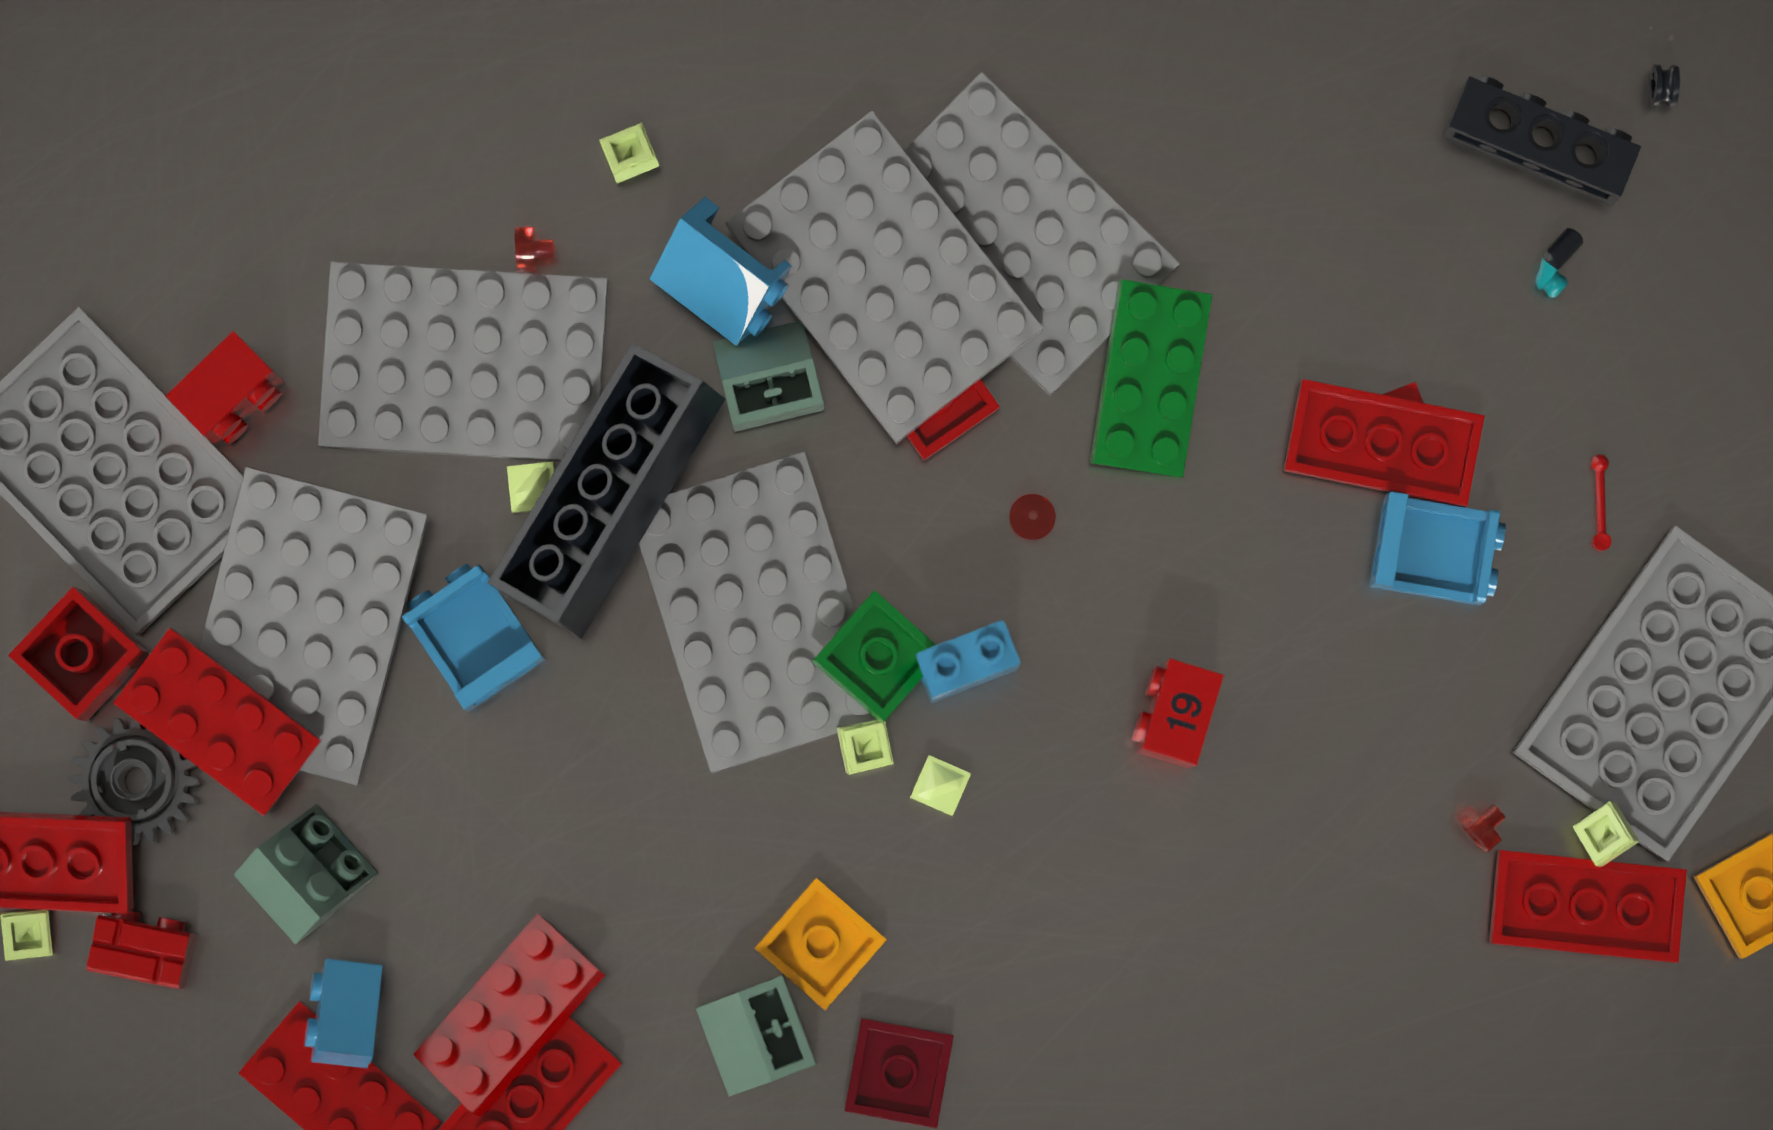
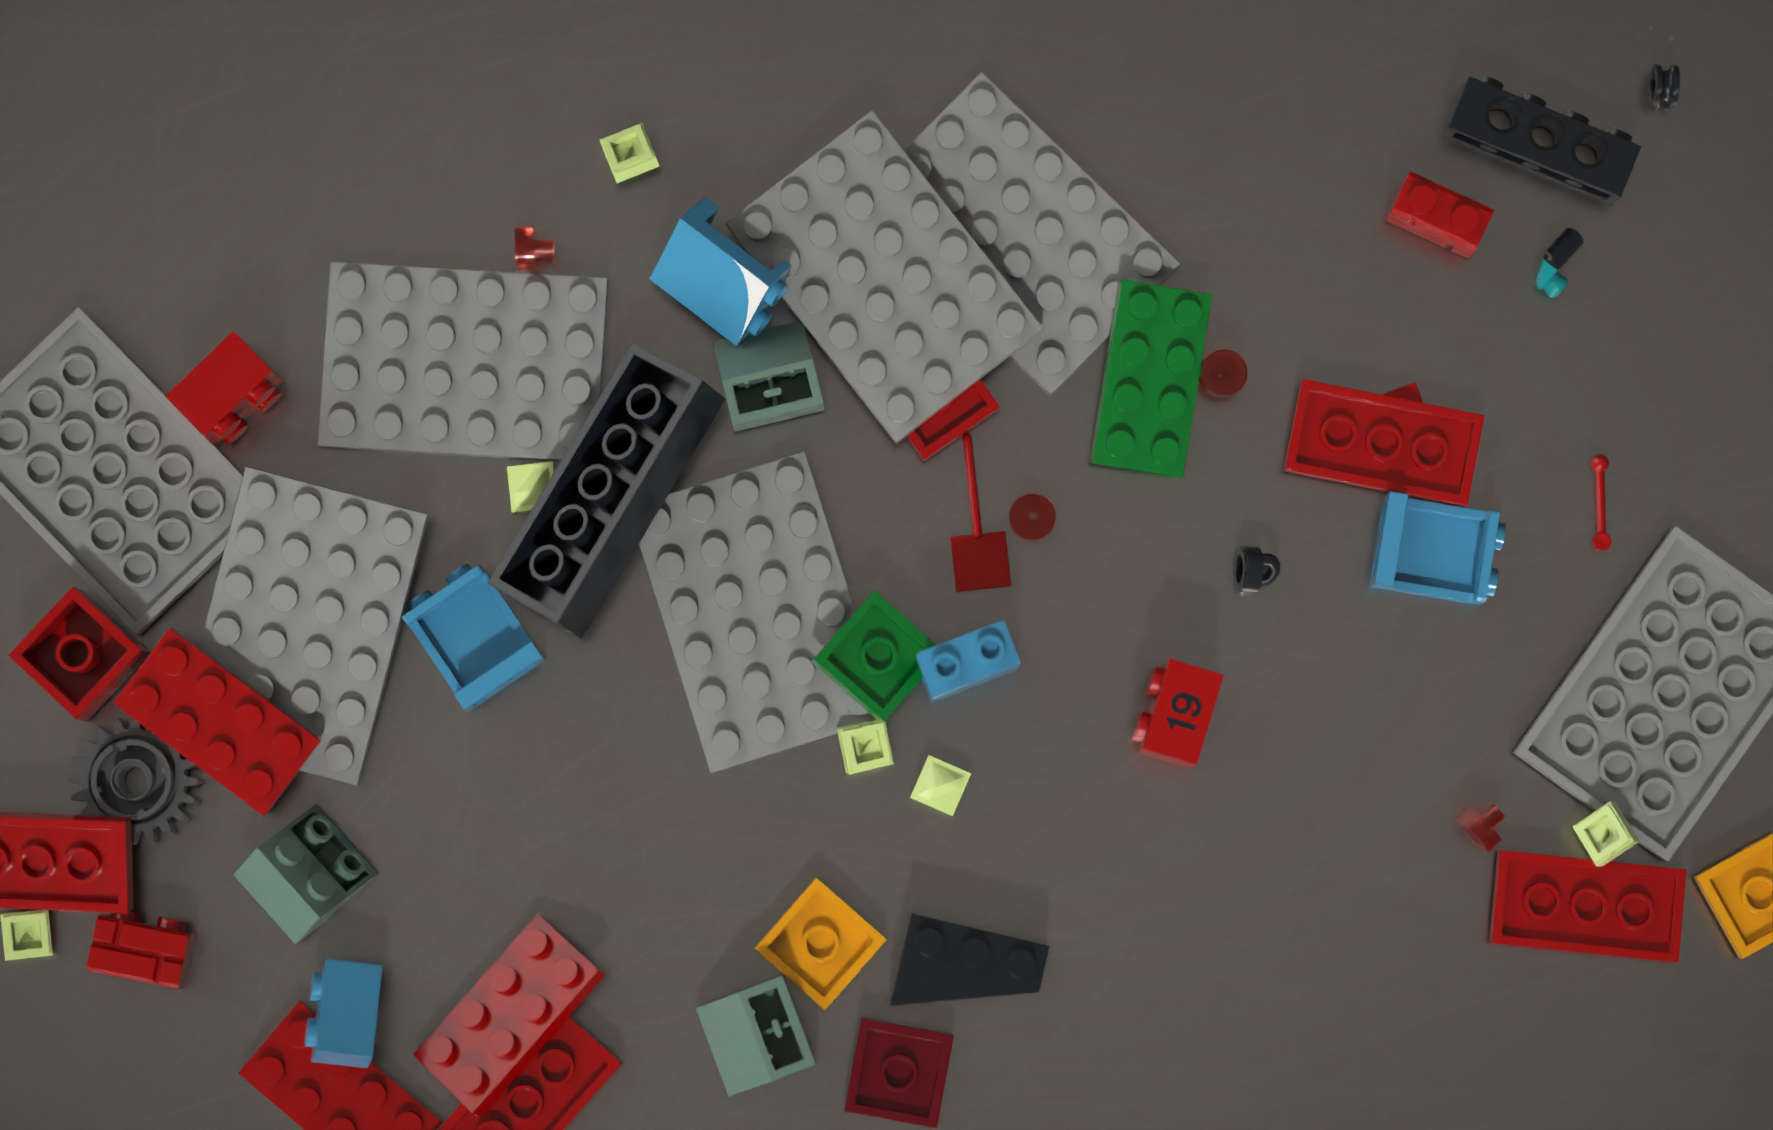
none -> black wedge [890,913,1050,1006]
none -> red piece [950,433,1011,592]
none -> clear red tile [1199,349,1248,398]
none -> black tile [1234,546,1281,593]
none -> red brick [1385,171,1494,259]

